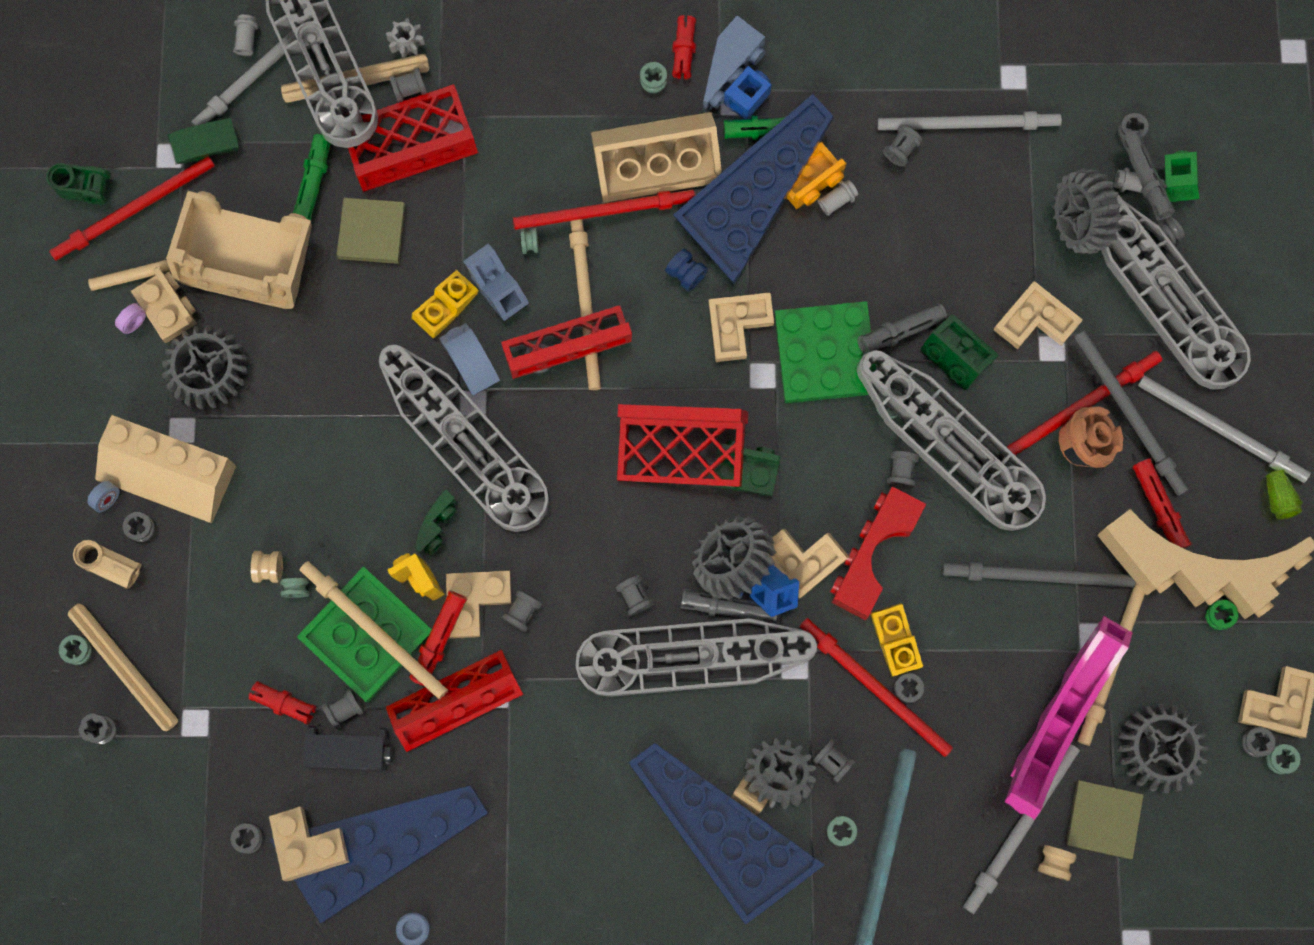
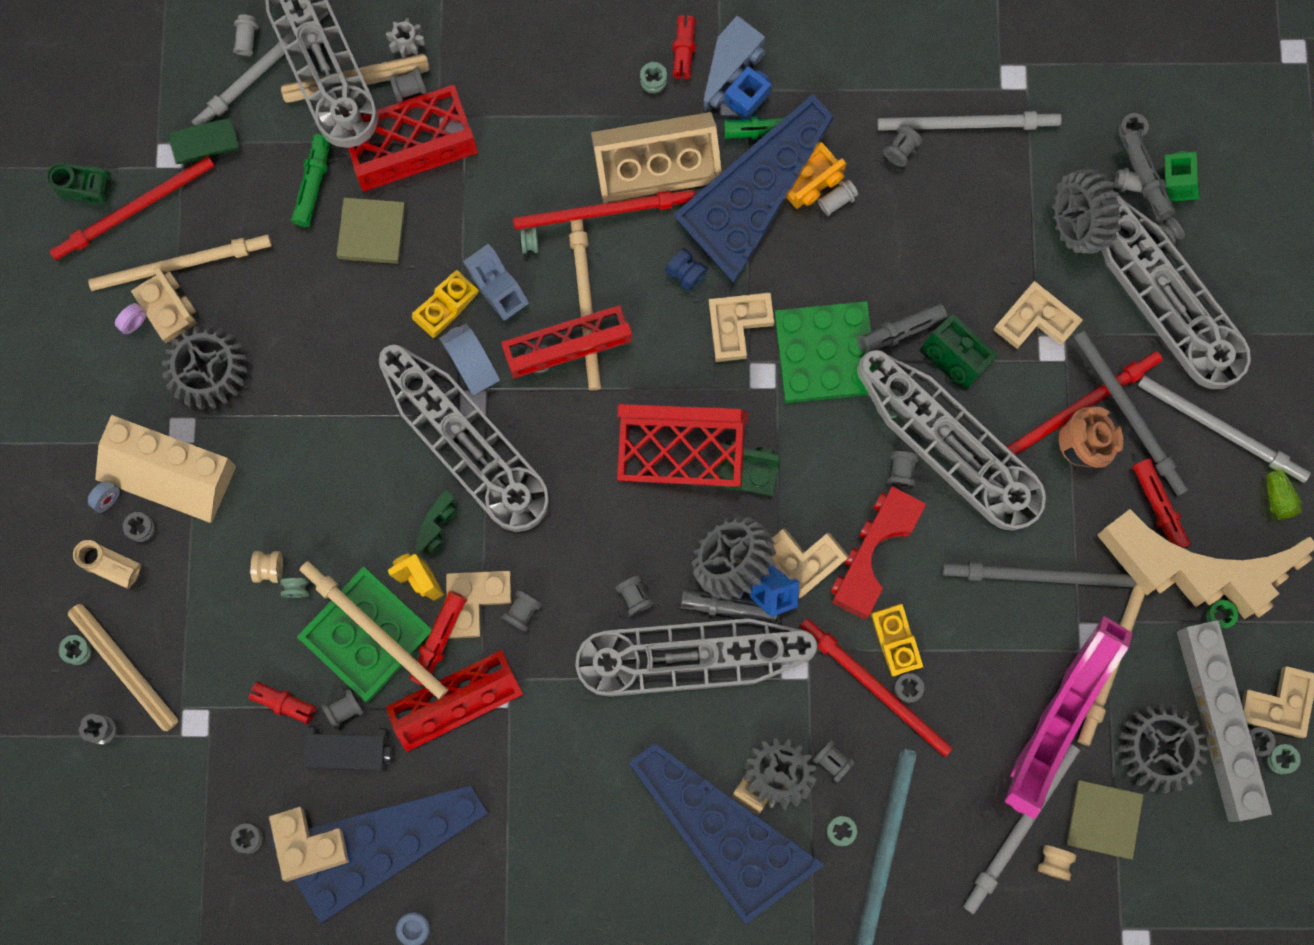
tan windscreen [166,191,312,309] -> none
none -> light grey brick [1177,620,1272,822]

